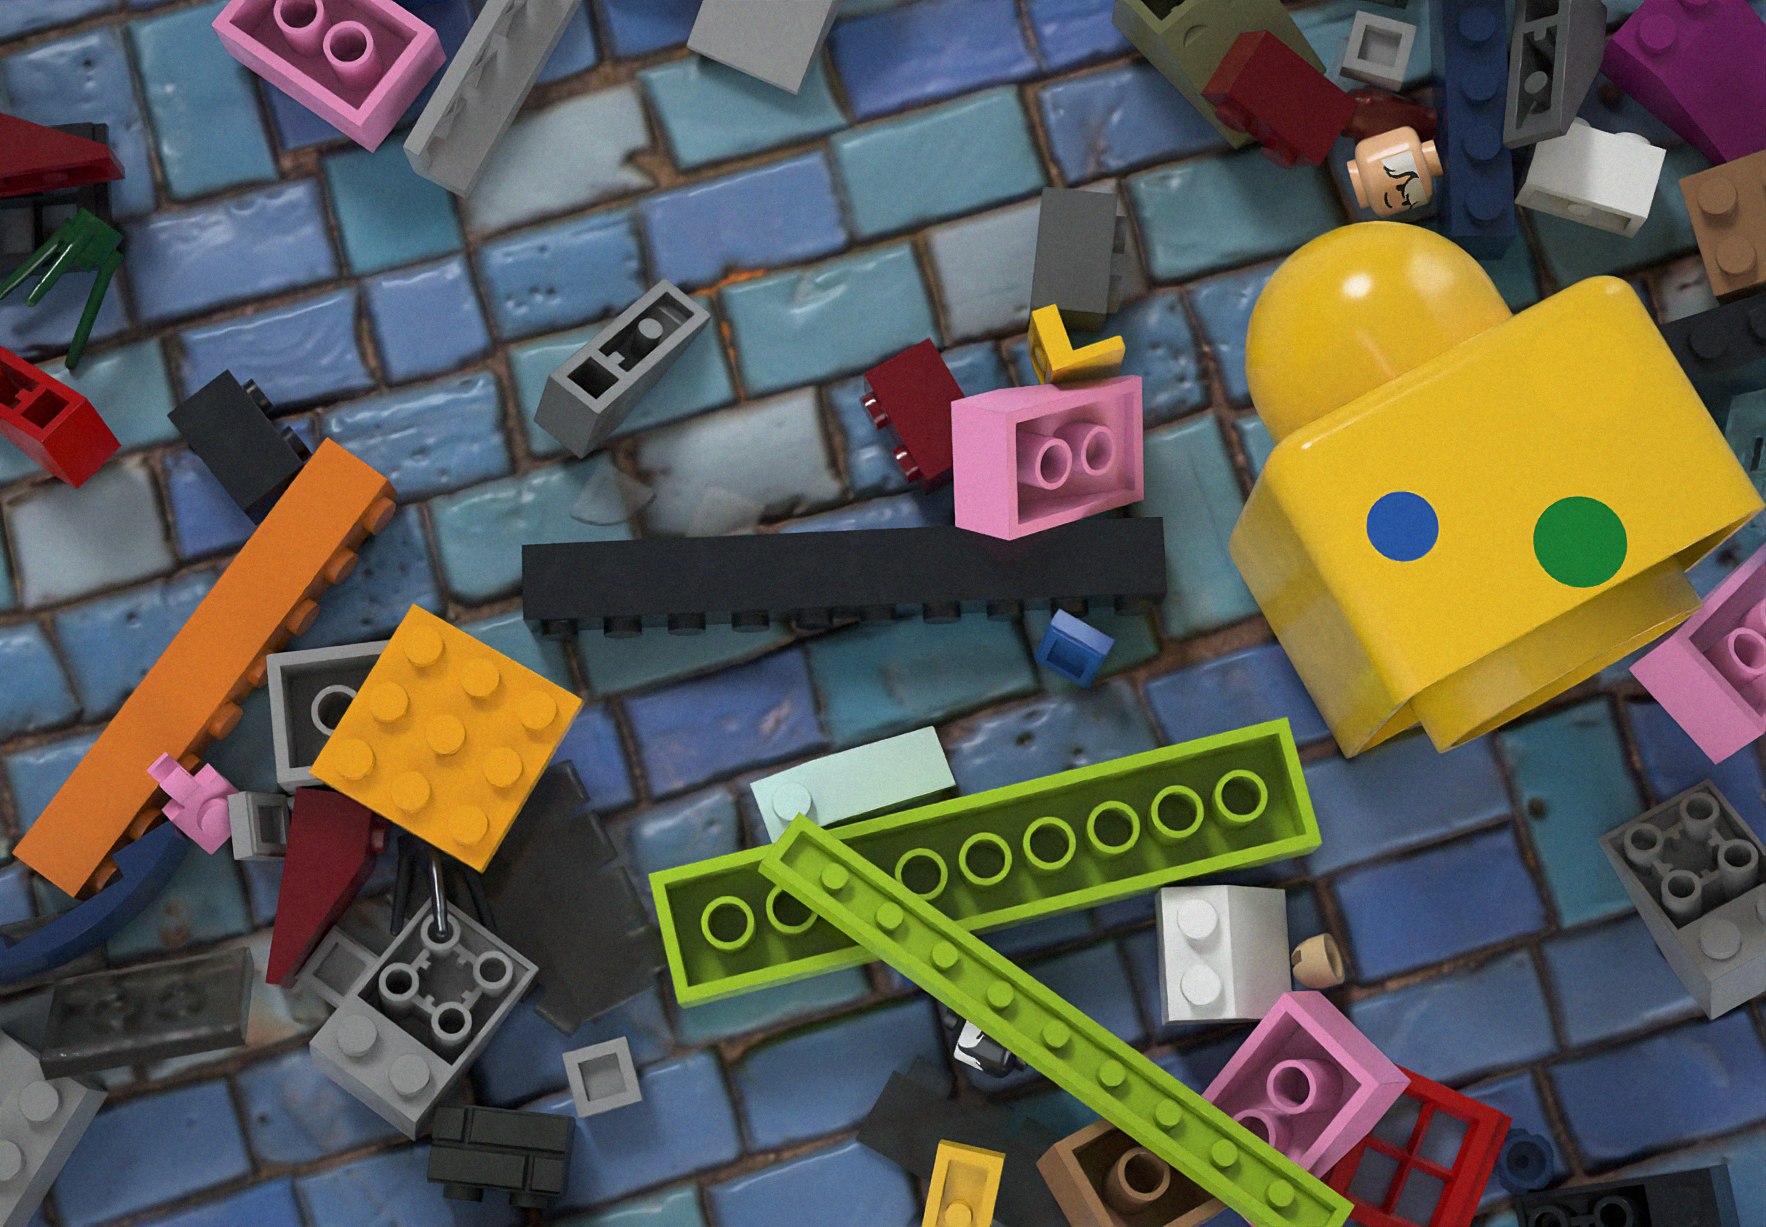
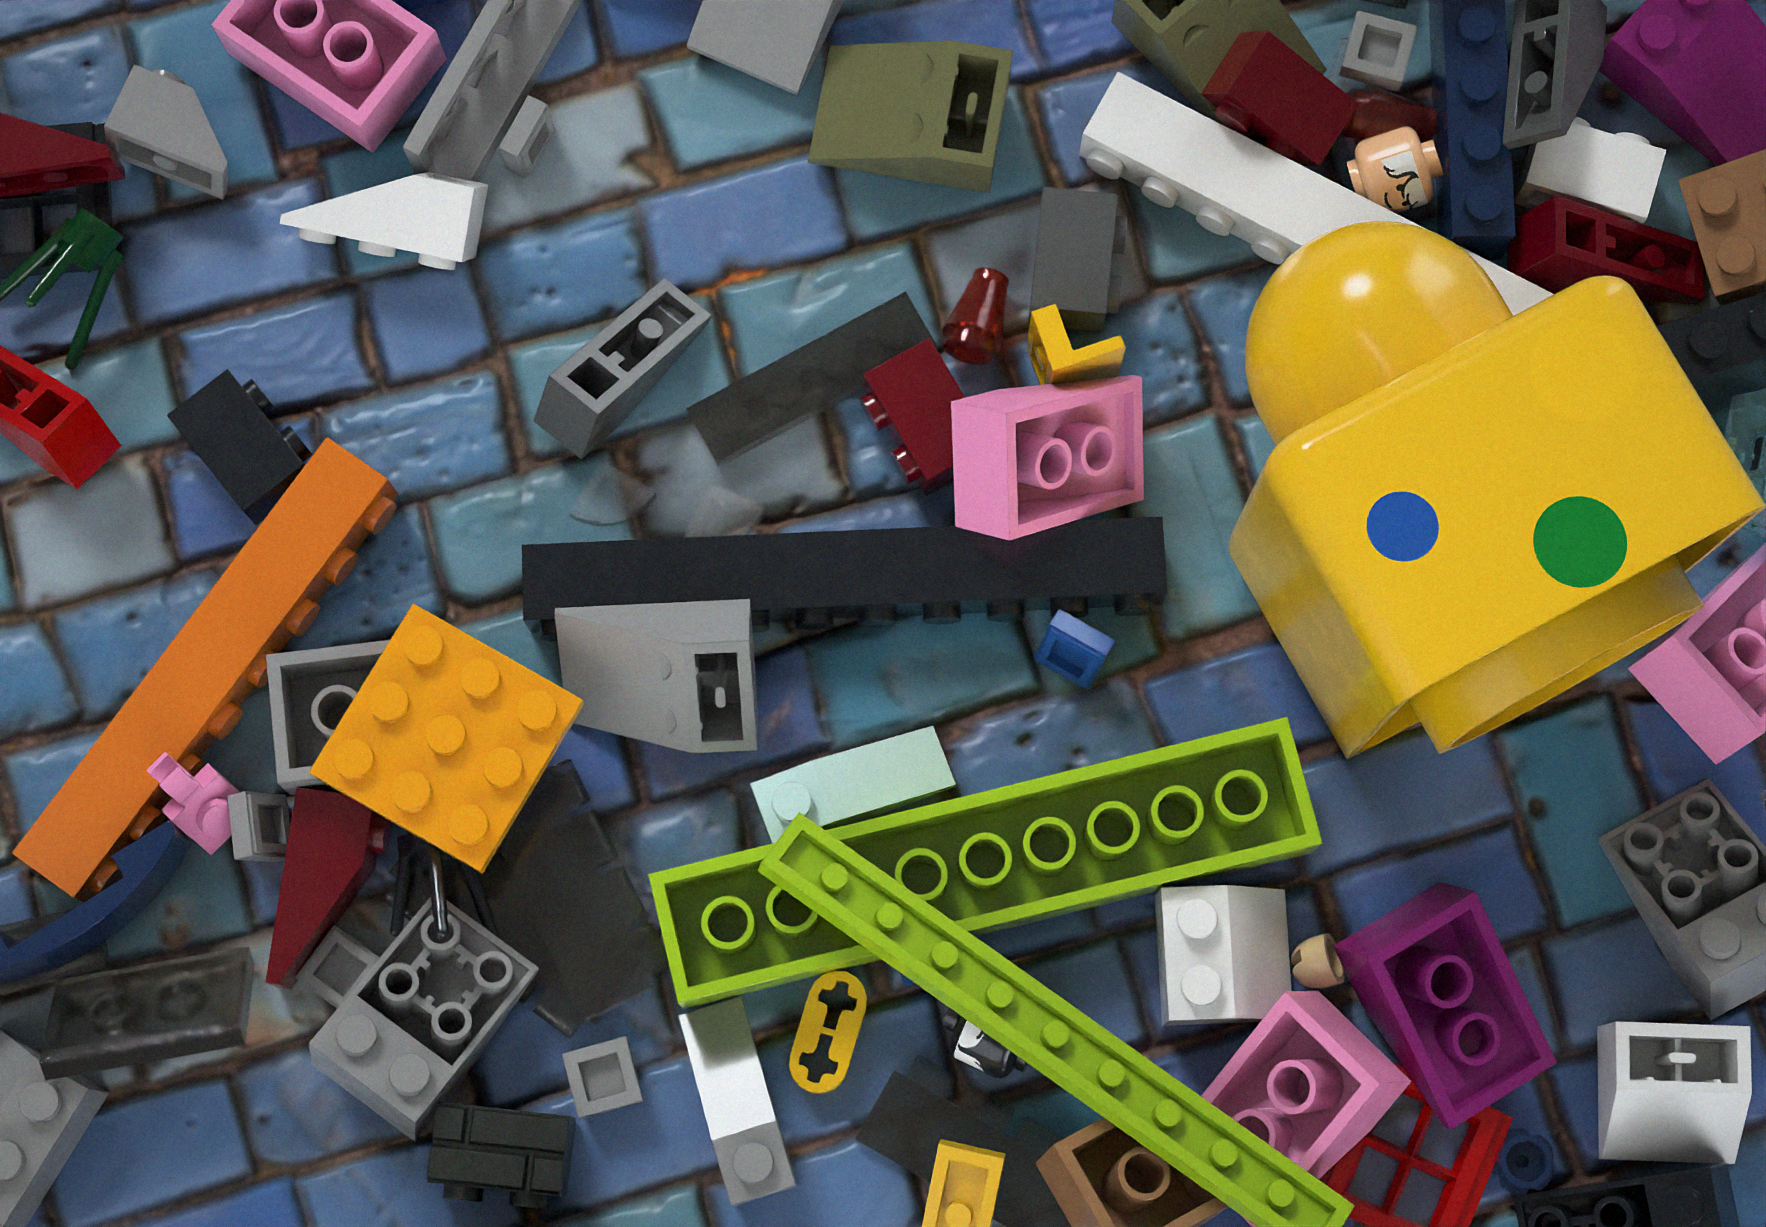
none -> light grey slope [104,64,228,200]
none -> white slope [280,172,488,270]
none -> light grey tile [499,95,555,178]
none -> light grey slope [554,599,758,753]
none -> light grey slope [679,996,798,1206]
none -> clear smoke plate [686,291,936,467]
none -> yellow beam [789,970,867,1094]
none -> olive slope [808,40,1013,193]
none -> clear red cone [942,267,1009,365]
none -> white brick [1079,72,1554,316]
none -> magenta slope [1333,882,1557,1130]
none -> dark red slope [1507,195,1705,304]
none -> white slope [1597,1021,1752,1164]

